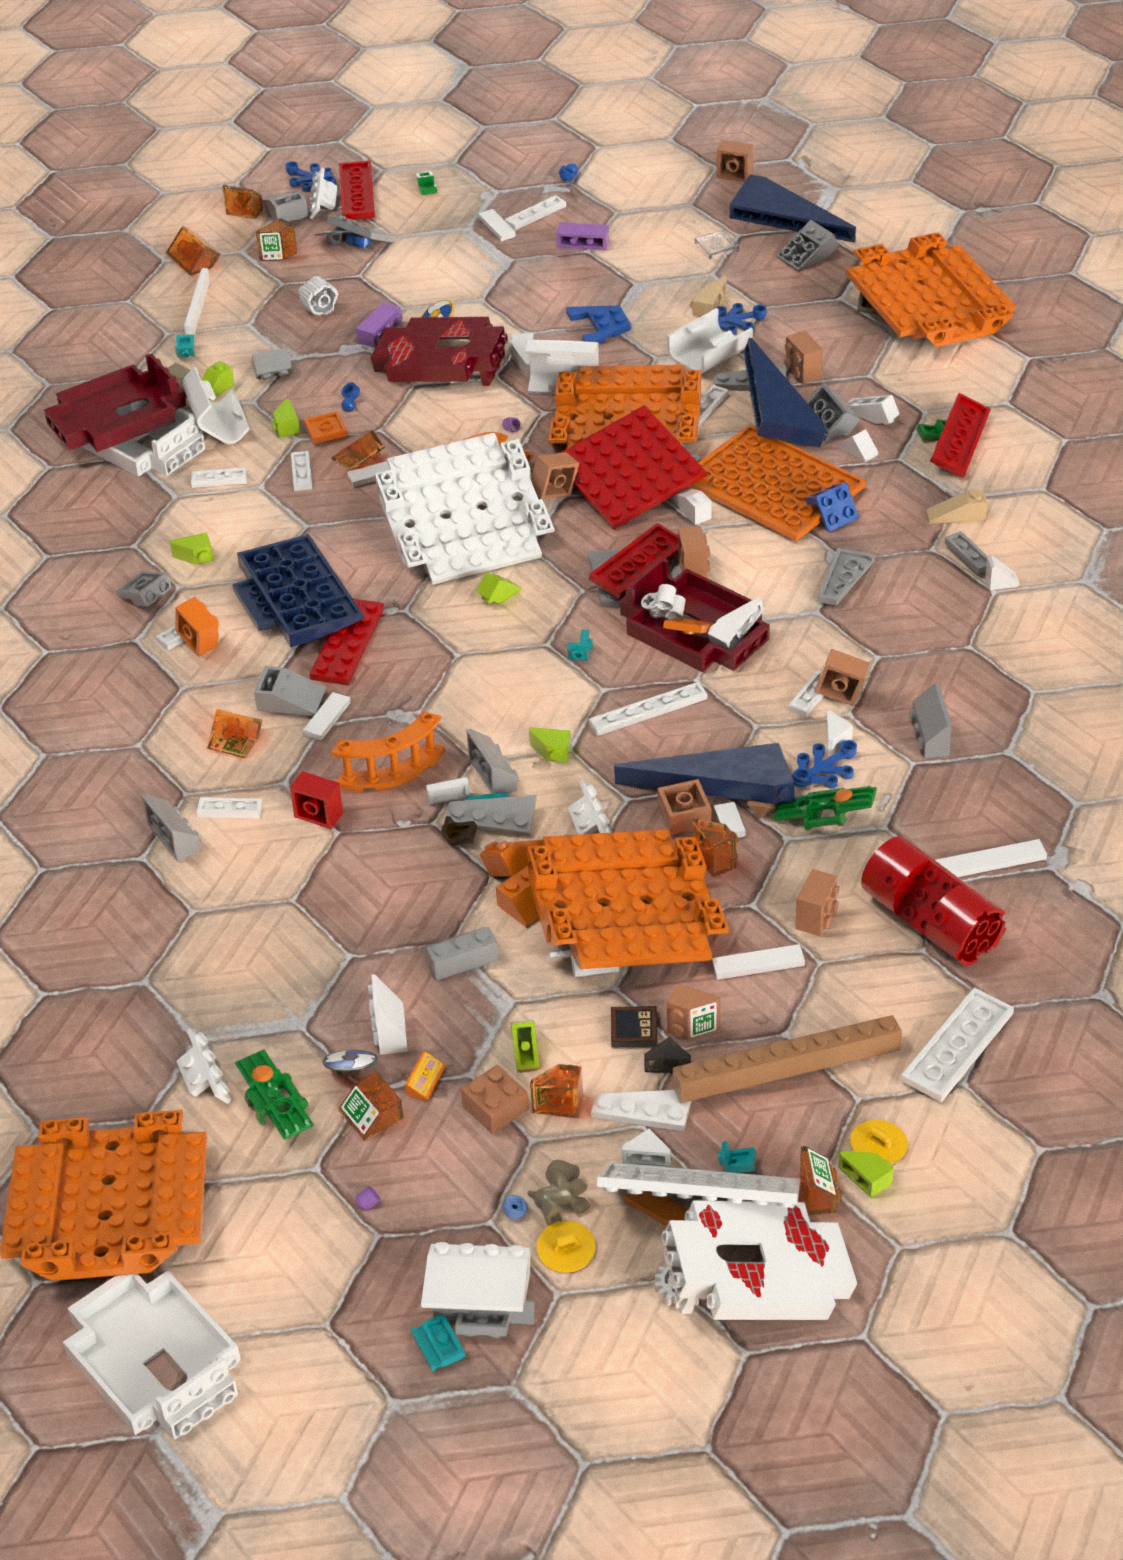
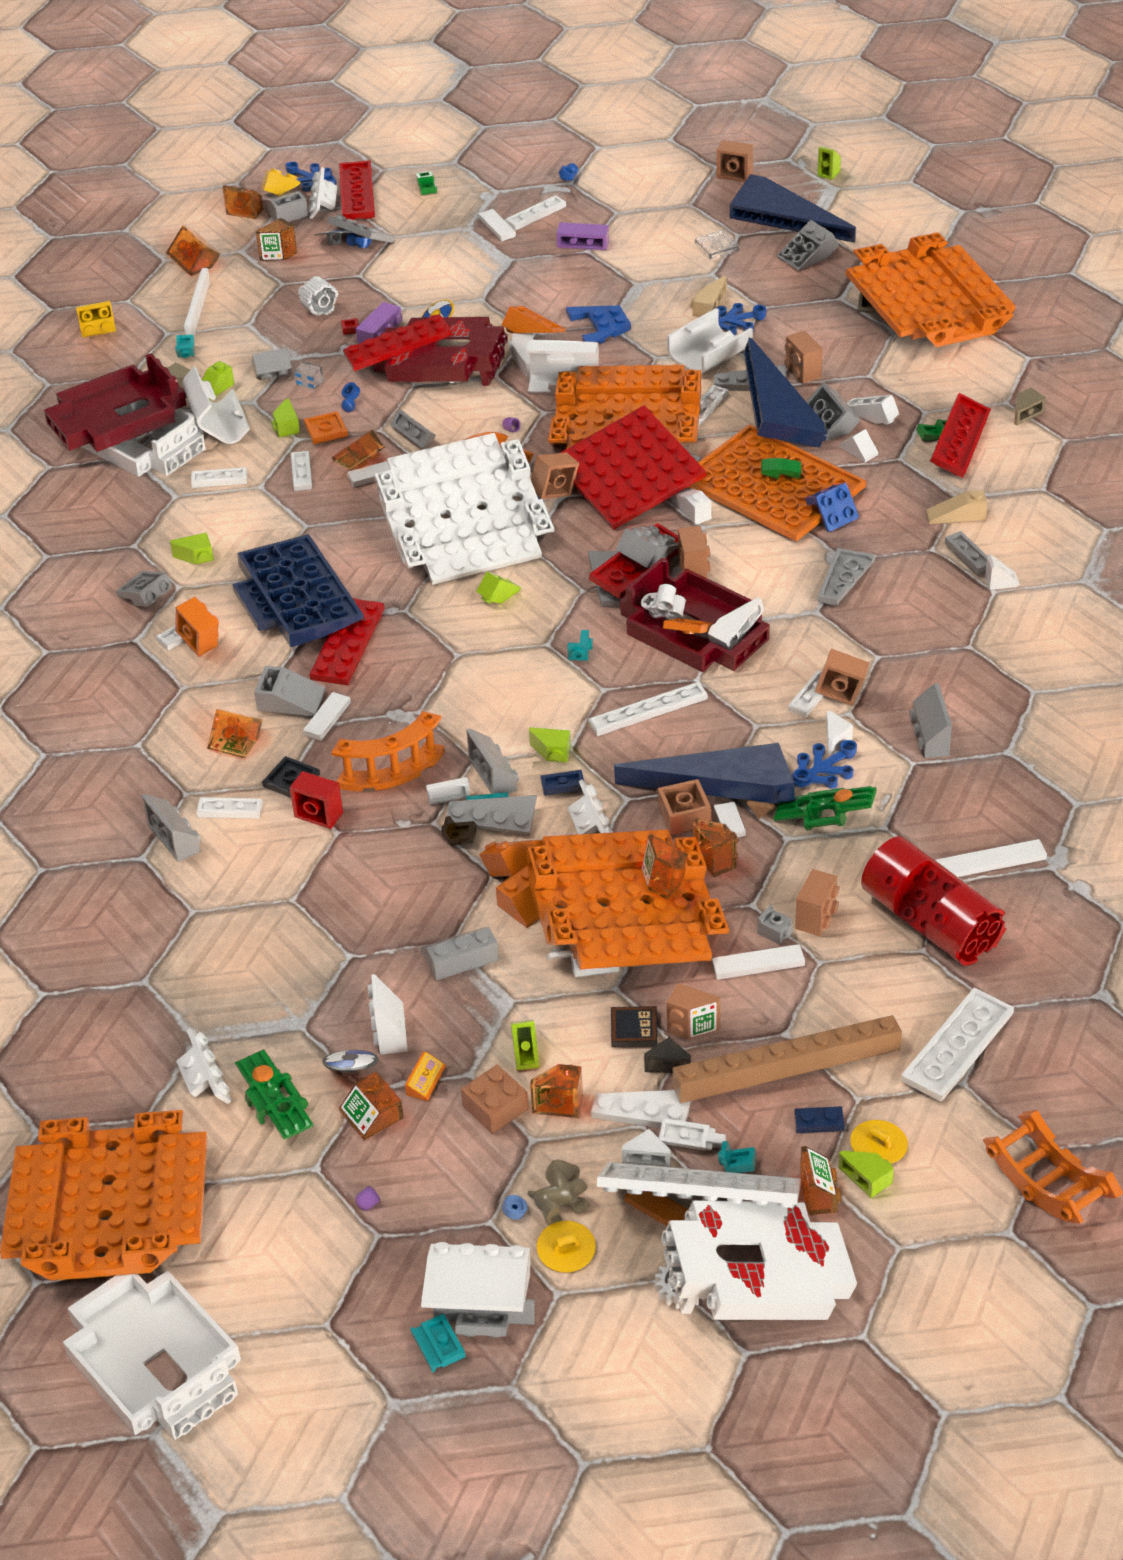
none -> yellow slope [76,301,116,338]
none -> yellow slope [261,168,300,195]
none -> black tile [262,756,320,798]
none -> clear brick [295,361,324,390]
none -> red tile [341,318,359,335]
none -> red plate [343,314,452,371]
none -> light grey plate [390,409,436,449]
none -> orange slope [502,306,566,334]
none -> dark blue plate [540,770,584,796]
none -> light grey slope [616,525,678,568]
none -> clear orange slope [641,834,688,900]
none -> white hinge [659,1118,727,1151]
none -> light grey brick [757,905,793,945]
none -> green slope [761,458,801,479]
none -> dark blue plate [794,1106,844,1133]
none -> lime slope [817,147,841,180]
none -> orange fence [983,1110,1123,1223]
none -> dark tan slope [1014,387,1046,426]

